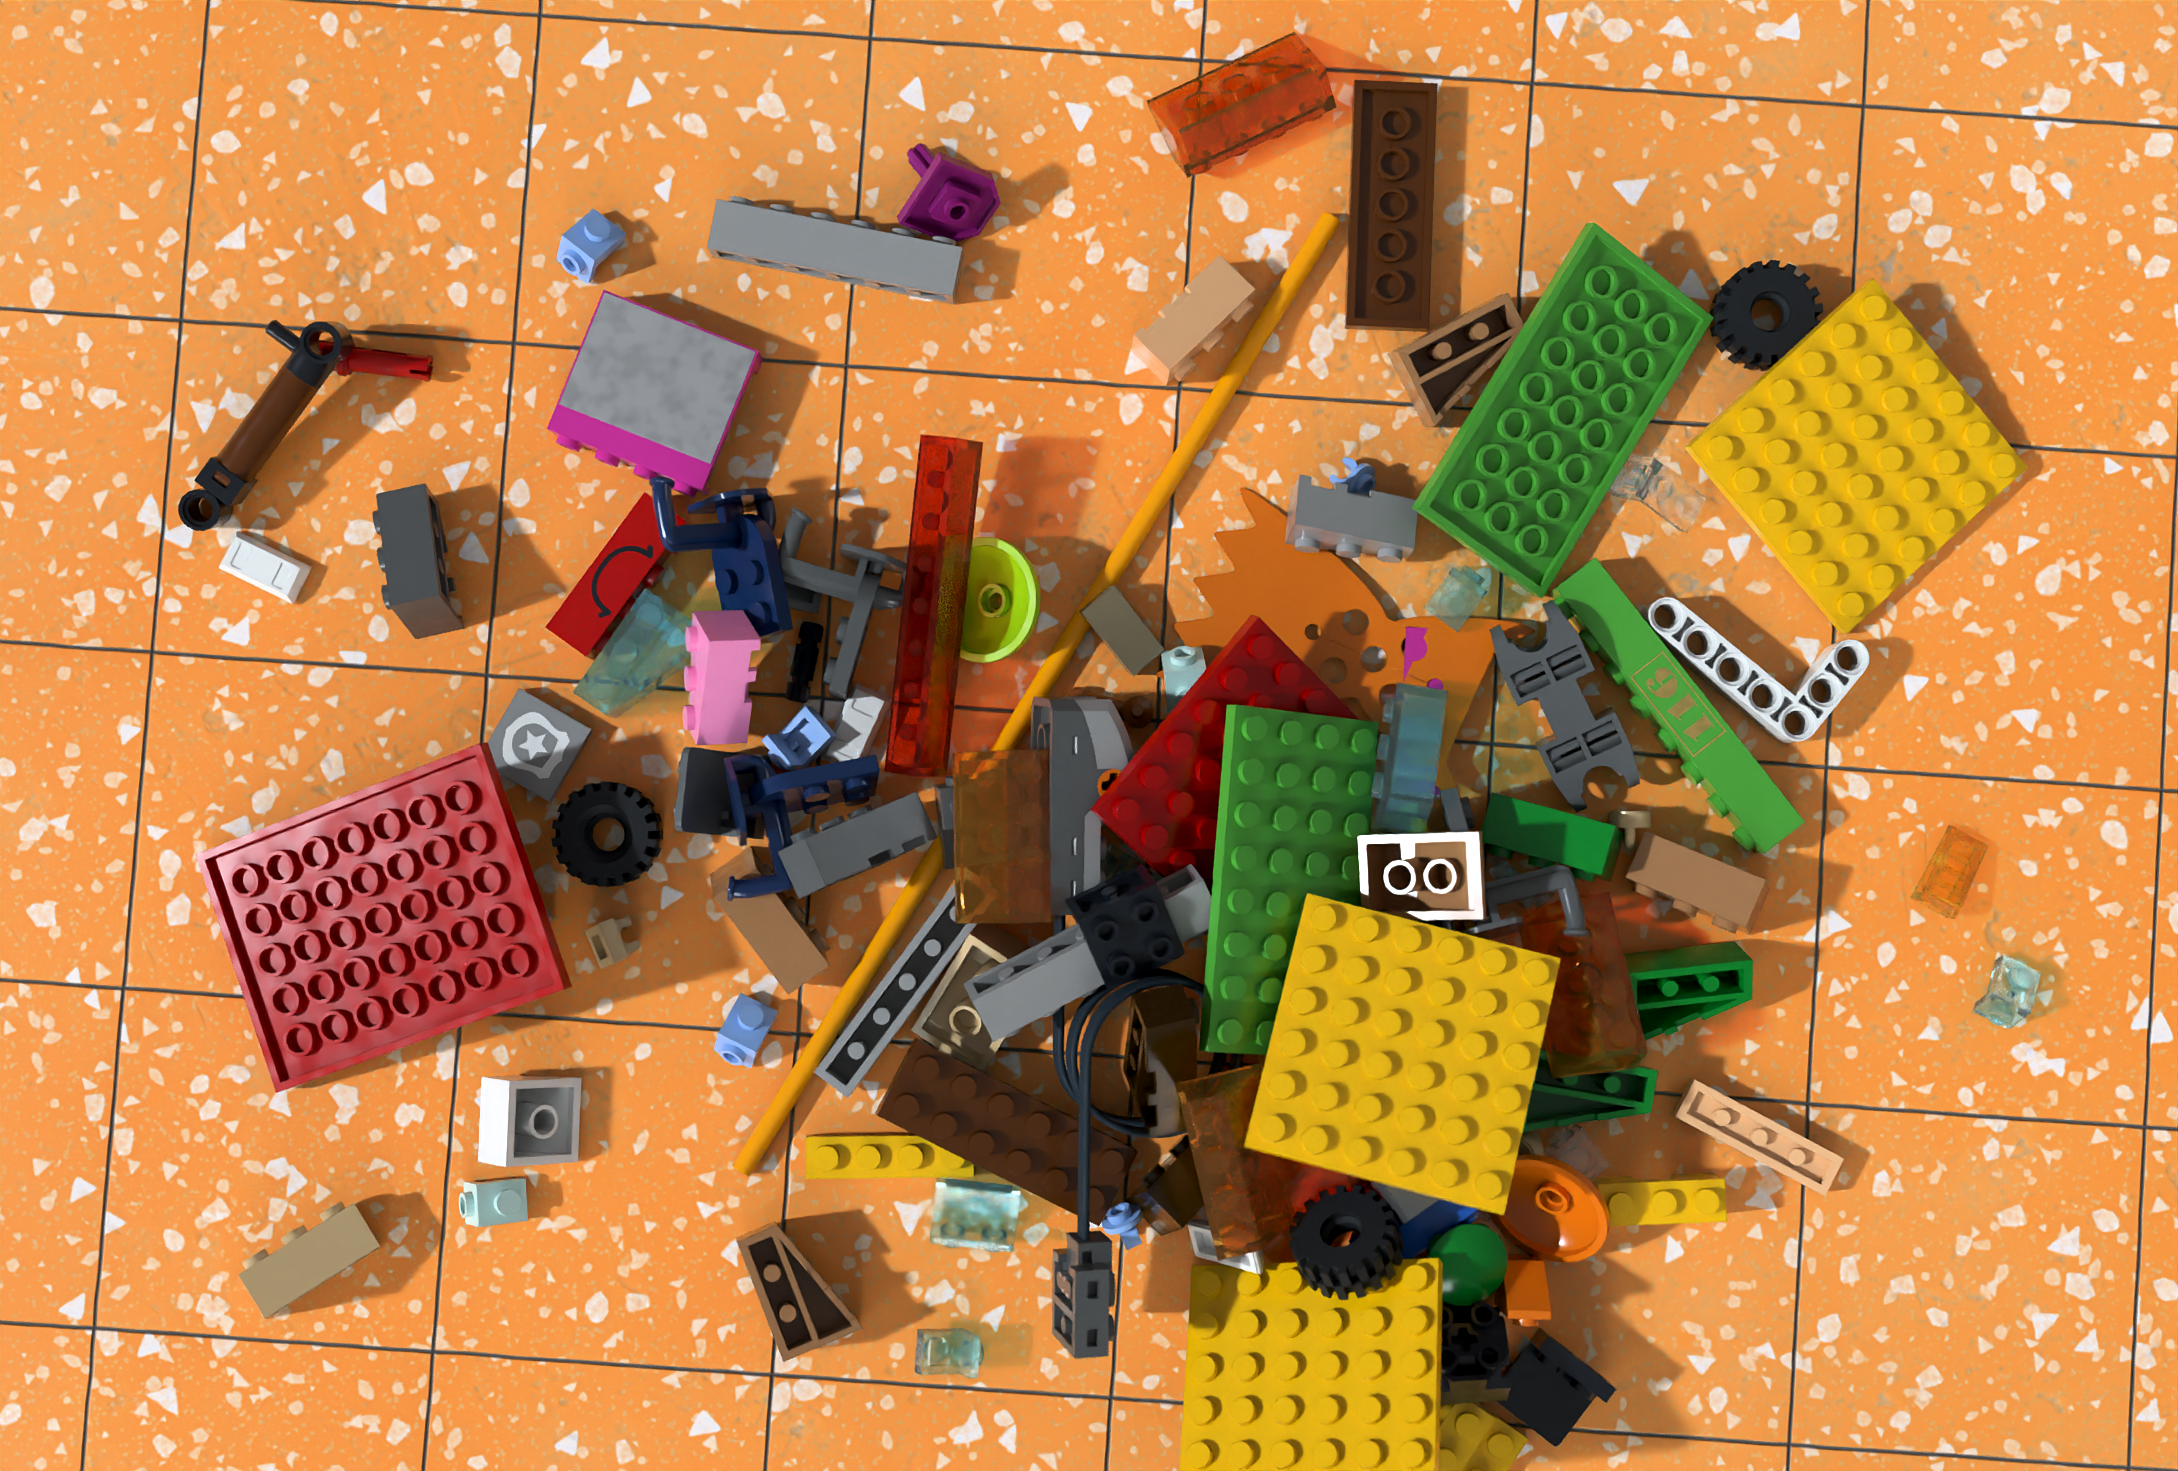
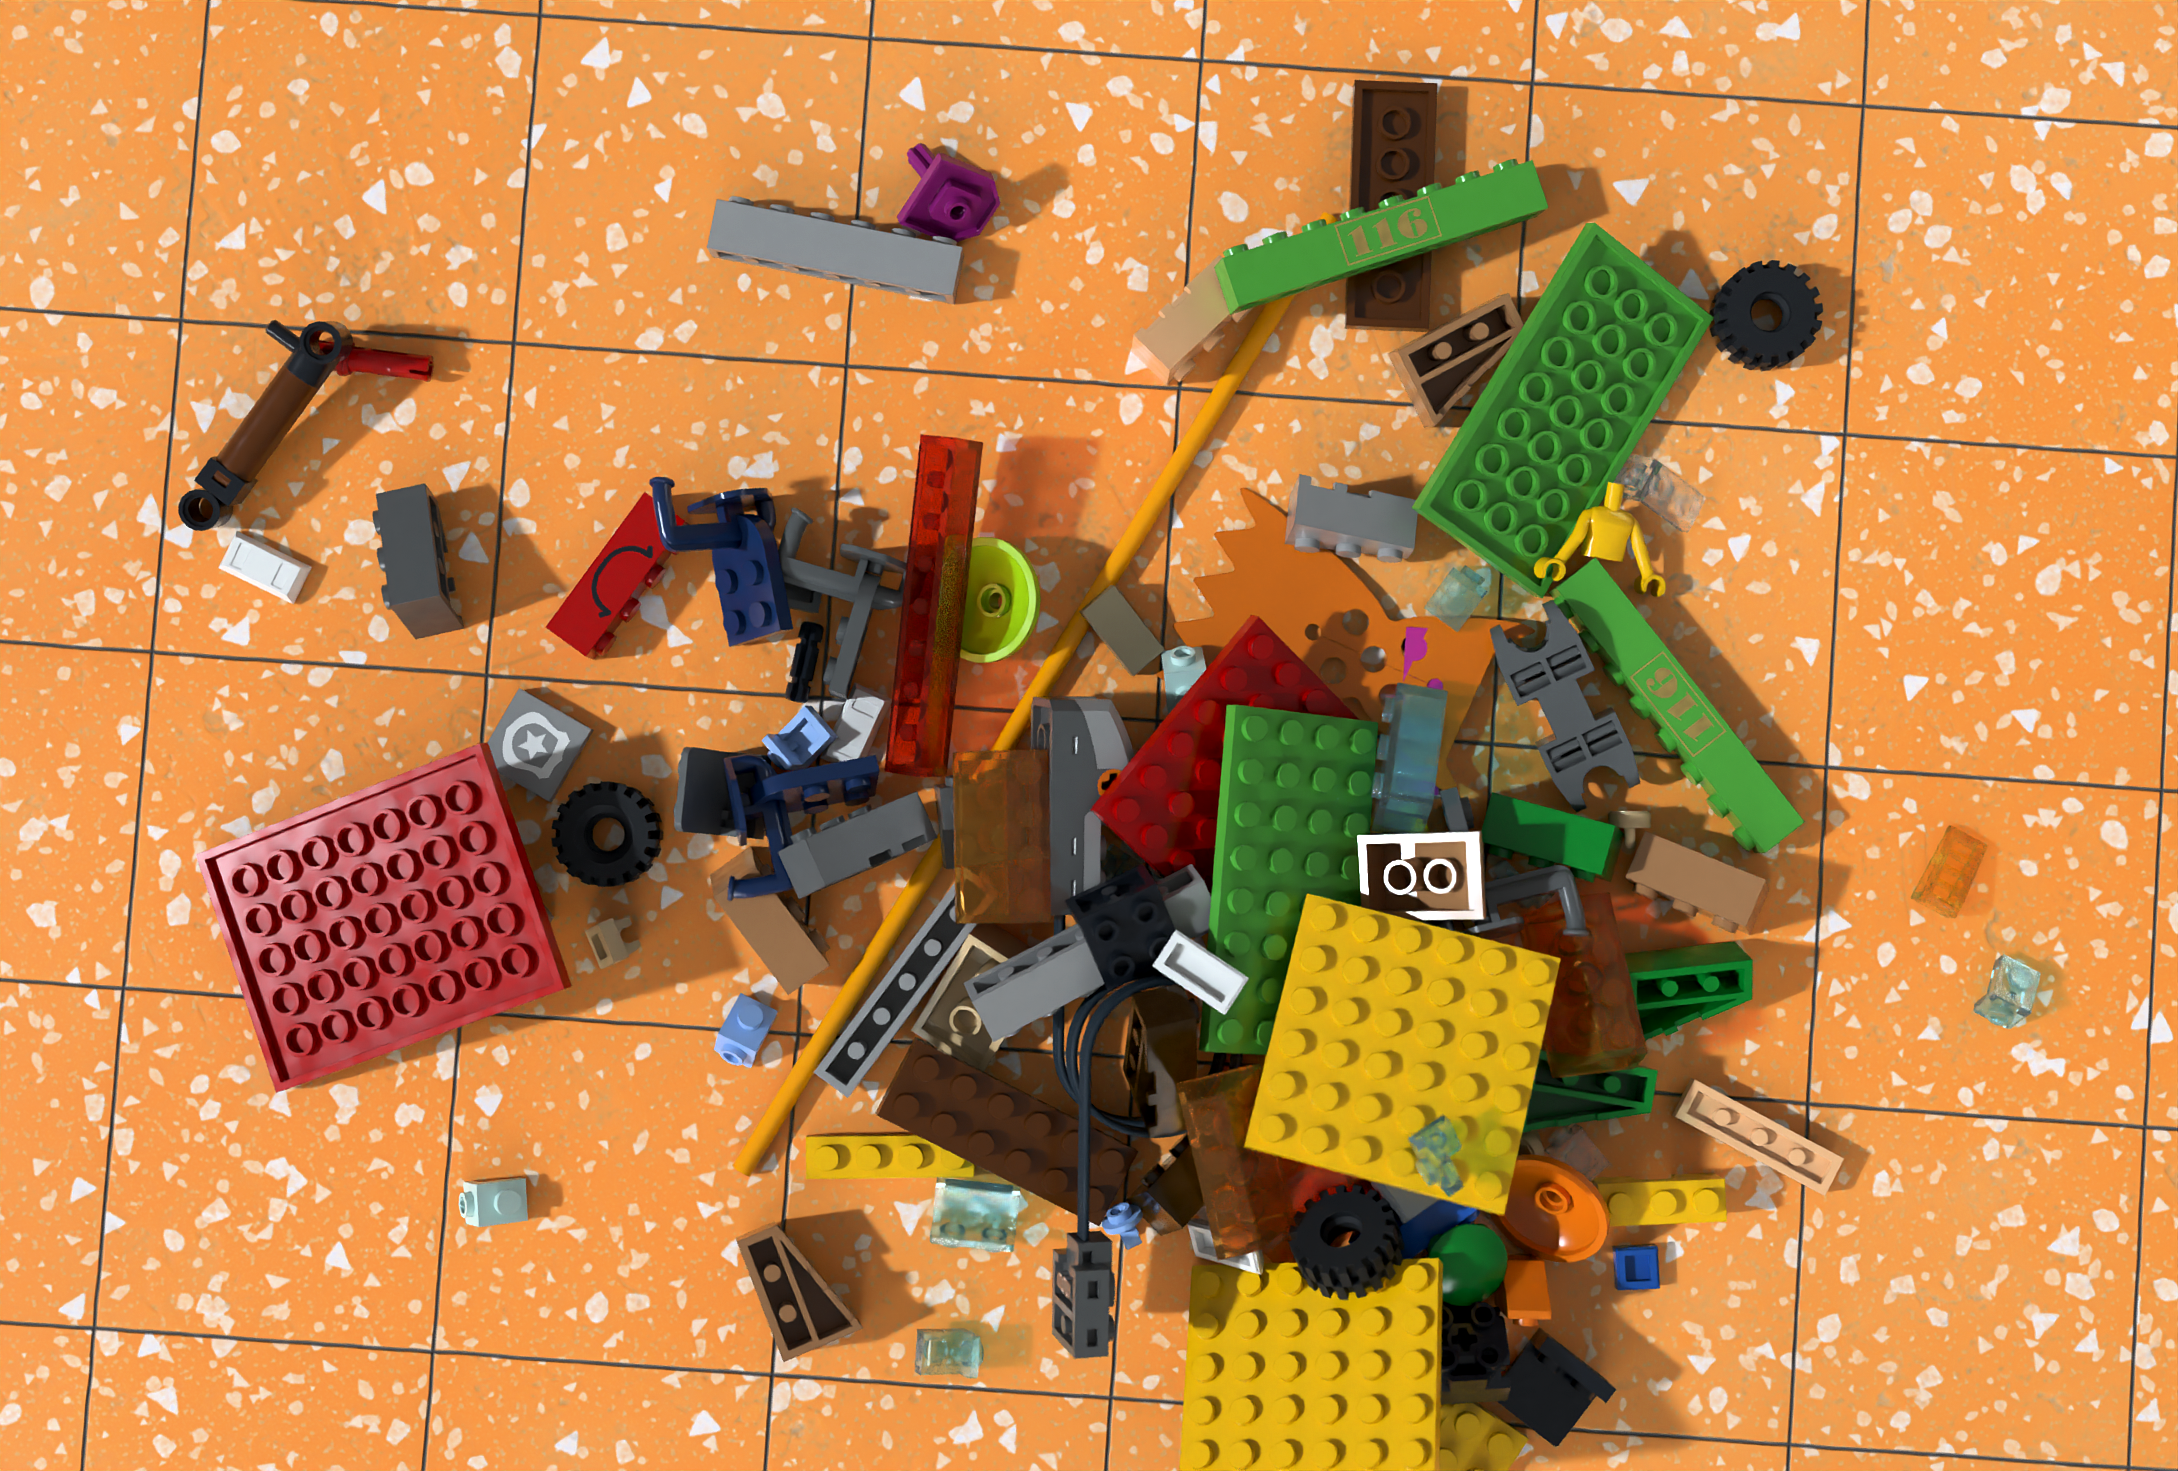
tan wedge [238,1201,380,1319] -> none
white slope [478,1075,582,1167] -> none
flat silver panel [547,290,764,498] -> none
light blue bracket [556,208,626,284] -> none
clear light blue wedge [573,589,692,719] -> none
bright pink wedge [683,610,761,745] -> none
dark orange piece [1068,687,1154,728] -> none
clear orange slope [1147,32,1337,178] -> none
light blue plate [1329,457,1376,495] -> none
white beam [1641,597,1870,743] -> none
yellow plate [1684,278,2028,634] -> none
none -> white tile [1153,930,1249,1015]
none -> bright green brick [1214,159,1549,315]
none -> clear light blue bracket [1408,1115,1463,1197]
none -> yellow piece [1534,482,1666,597]
none -> blue tile [1613,1244,1660,1290]

